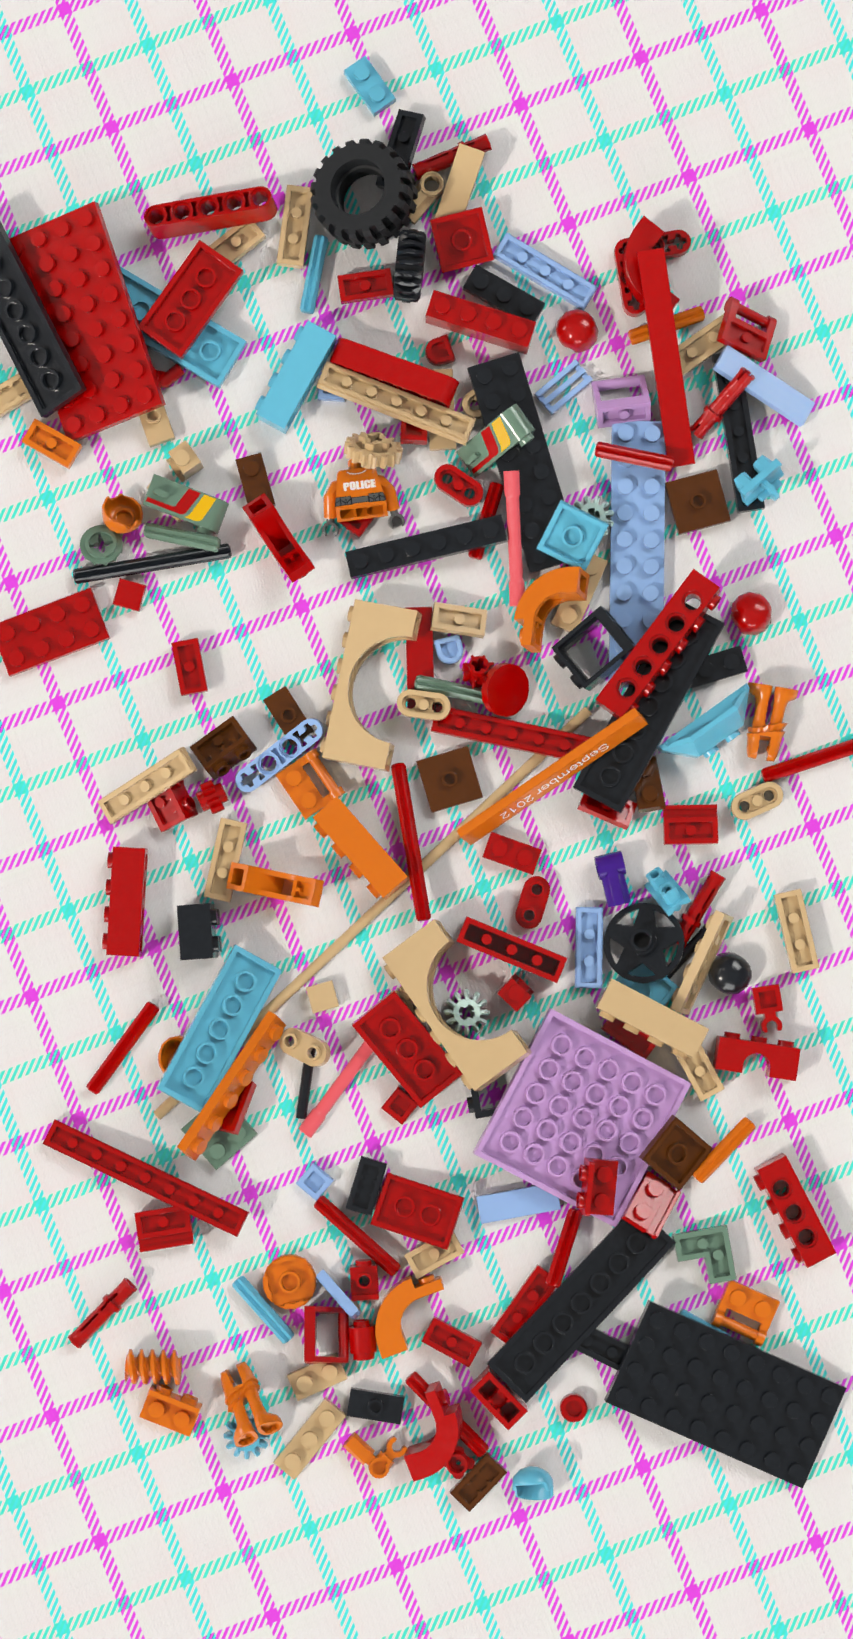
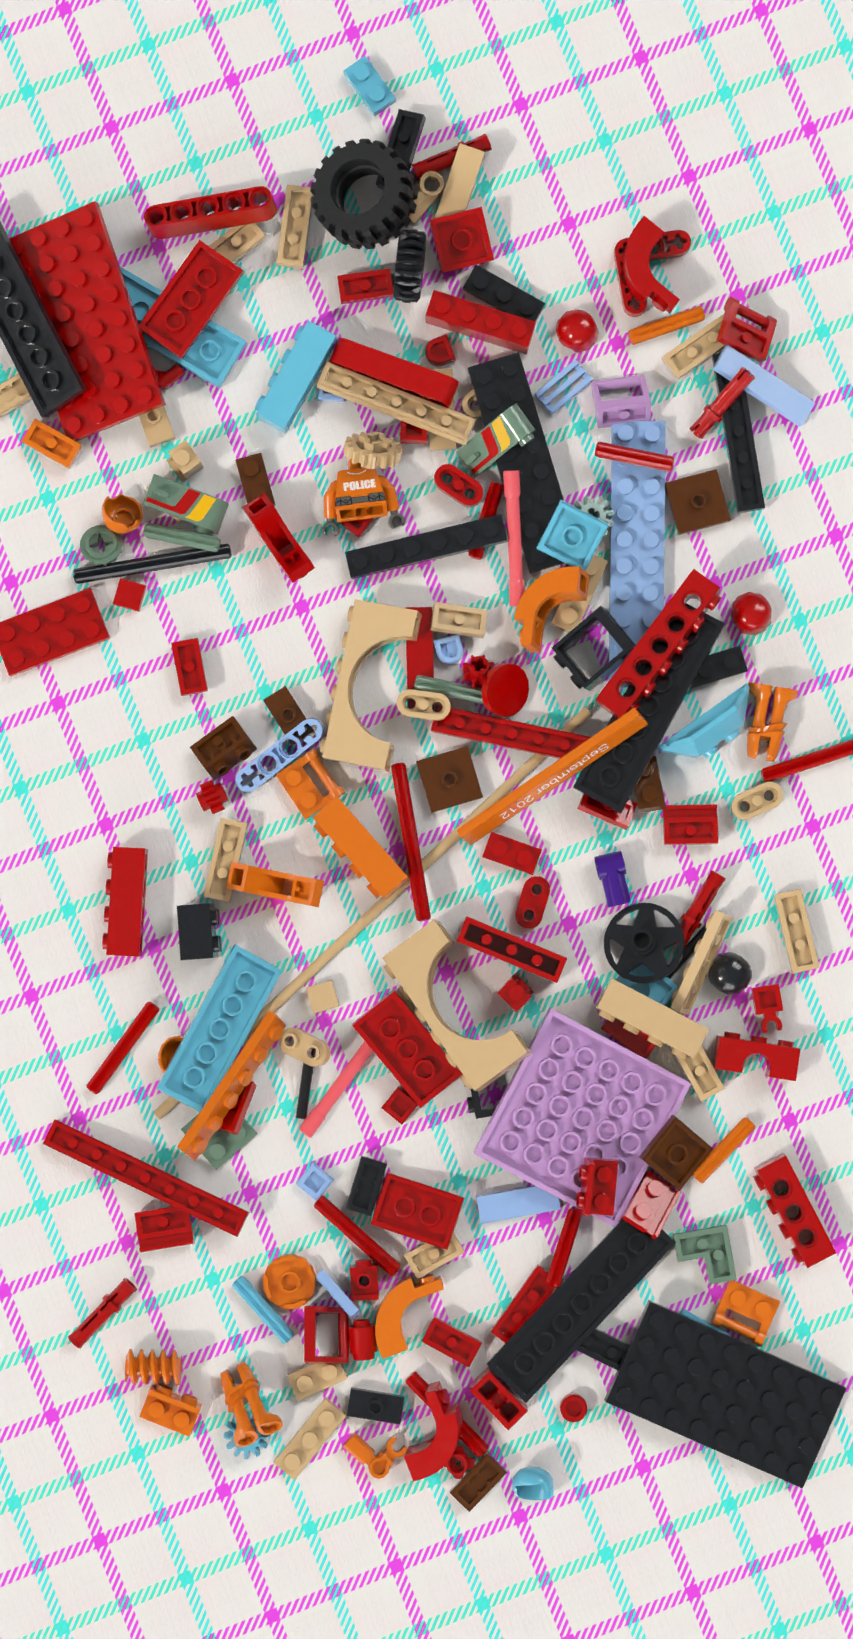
tan tile [97,747,197,825] -> none
red bracket [147,780,198,832] -> none
medium azure axle [300,235,328,314] -> none
light aqua gear [444,989,490,1035] -> none
light blue tile [493,232,598,311] -> none
light blue tile [575,907,603,988] -> none
red tile [636,247,695,467] -> none
medium azure hips [644,867,691,916] -> none
medium azure hips [734,455,784,506] -> none

